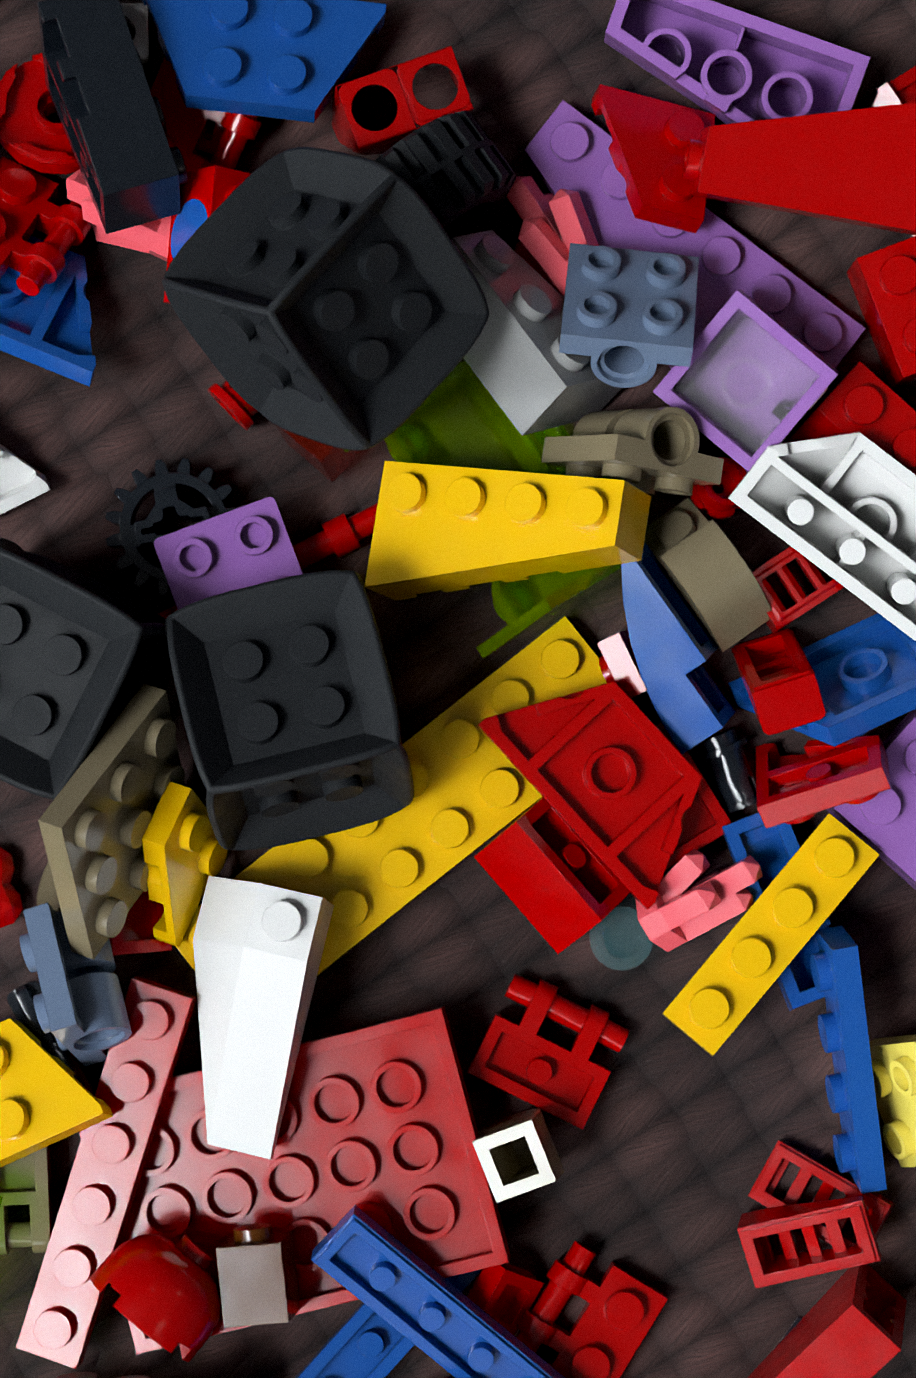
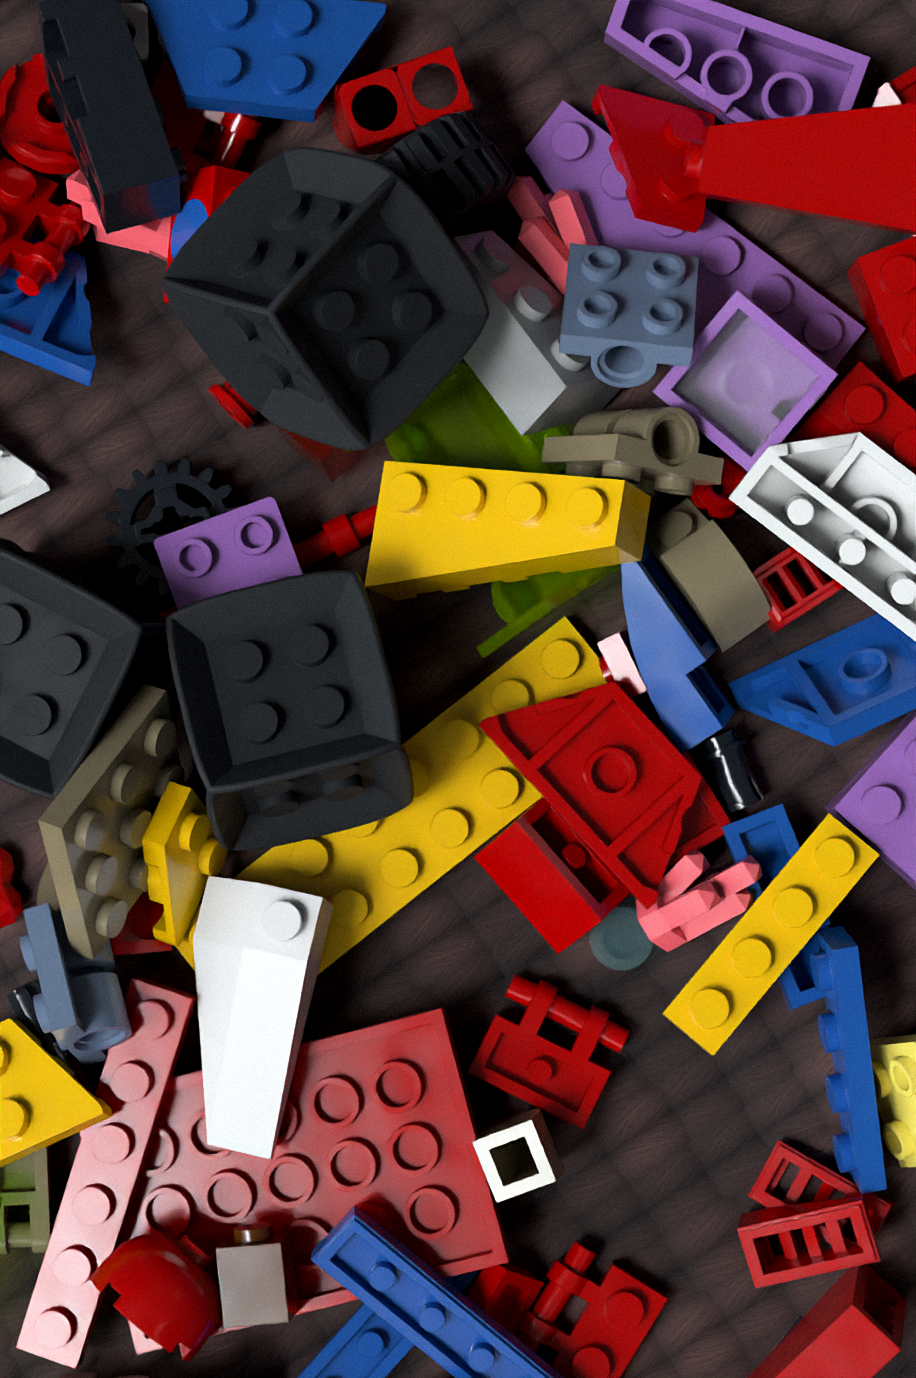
red slope [731,629,825,735] -> none
red wing [756,735,891,828] -> none

